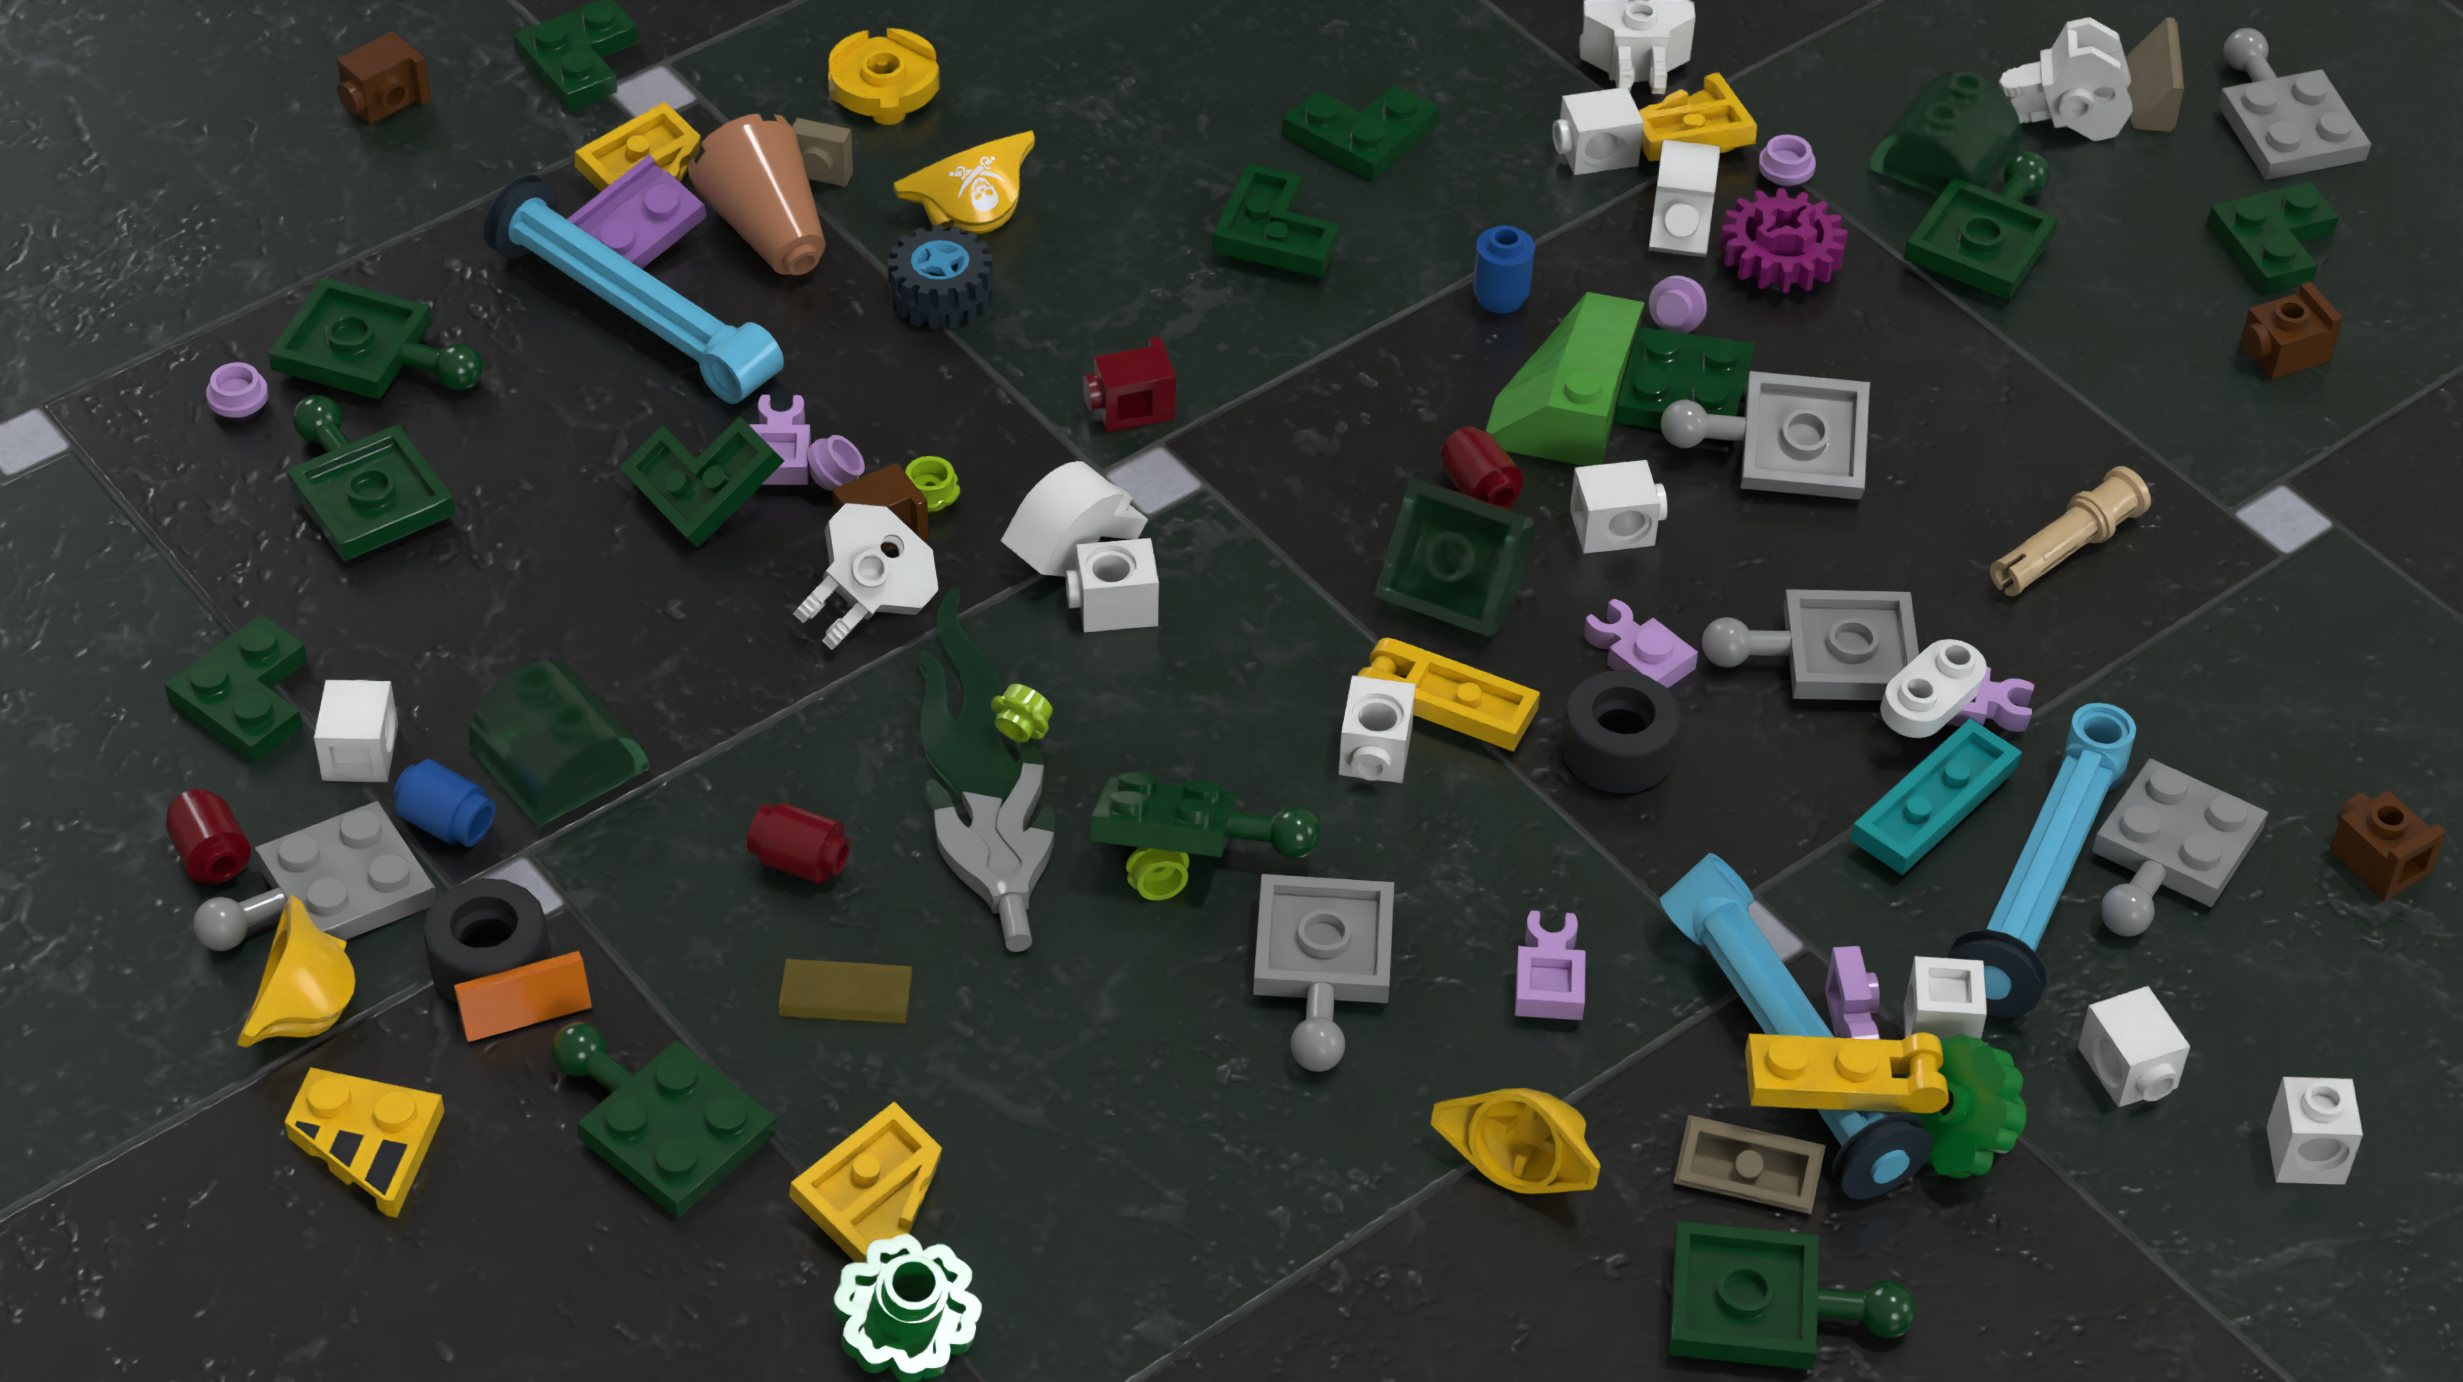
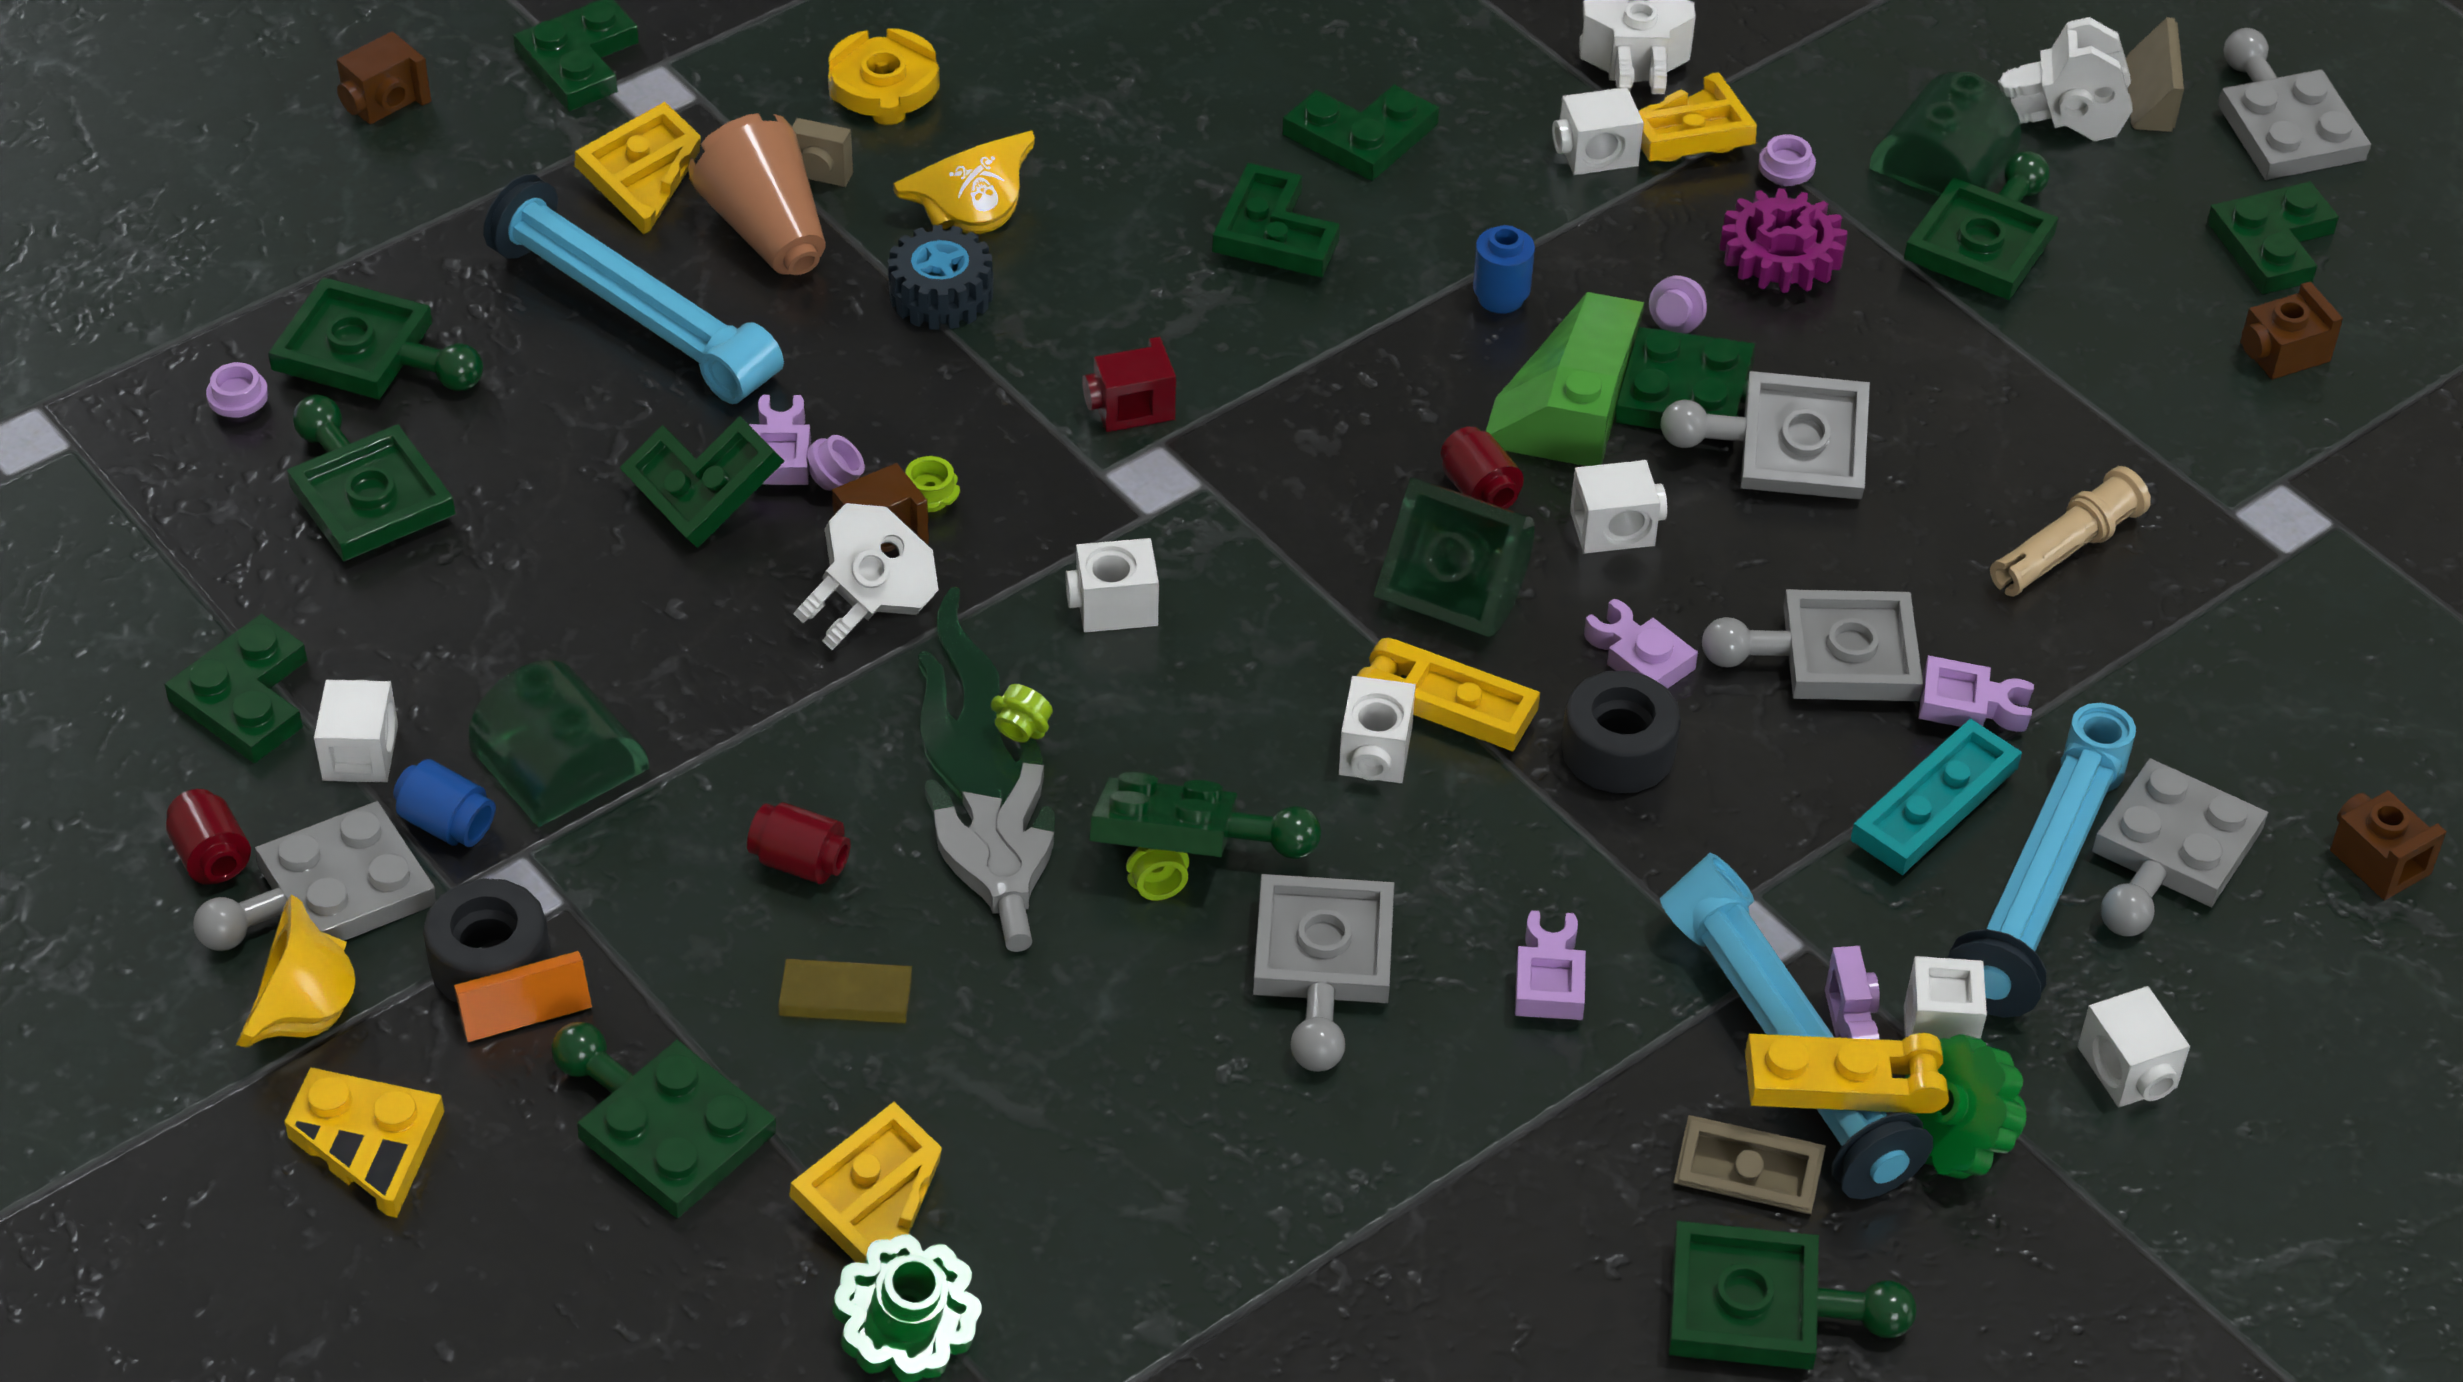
medium lavender plate [567,155,707,269] -> none
white brick [1001,461,1148,577] -> none
yellow hat [1431,1088,1600,1194] -> none
white brick [1649,140,1720,257] -> none
white plate [1880,639,1987,738] -> none
white brick [2266,1077,2363,1185] -> none

